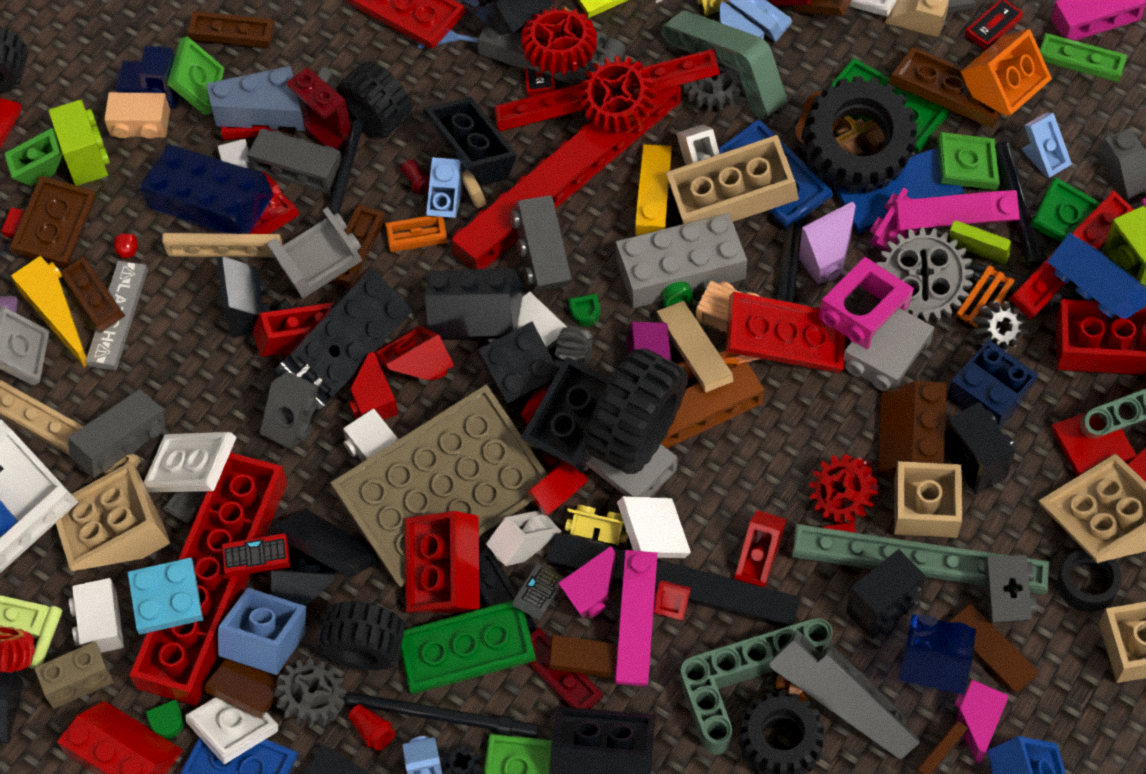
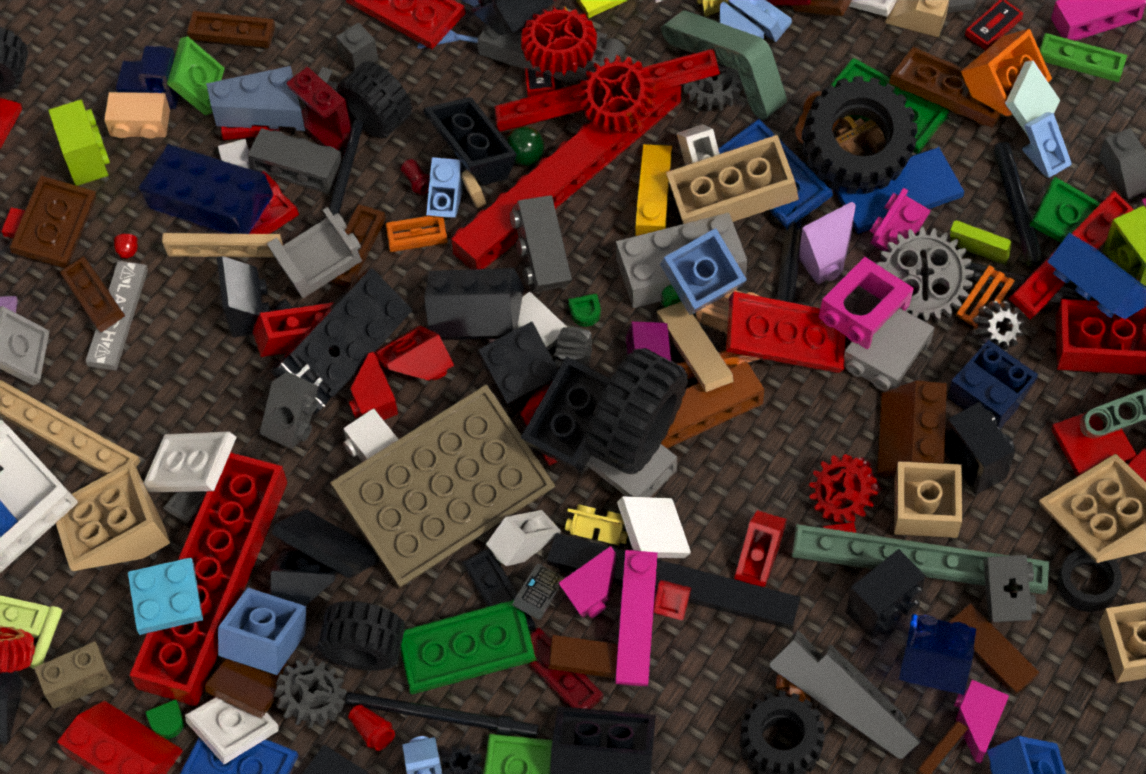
bright green slope [4,128,63,187] -> none
yellow slope [11,256,87,367] -> none
dark grey brick [67,389,165,478] -> none
white brick [69,578,124,652] -> none
tile [222,533,290,577] -> none
red slope [405,511,480,613] -> none
red slope [526,463,588,516] -> none
sand green beam [680,618,833,755] -> none
dark pink slope [894,190,1020,231] -> none
bright green tile [936,132,1000,190] -> none
none -> dark grey brick [336,22,378,70]
none -> dark green piece [506,126,544,166]
none -> medium blue brick [660,228,747,315]
none -> light aqua tile [1005,61,1060,136]

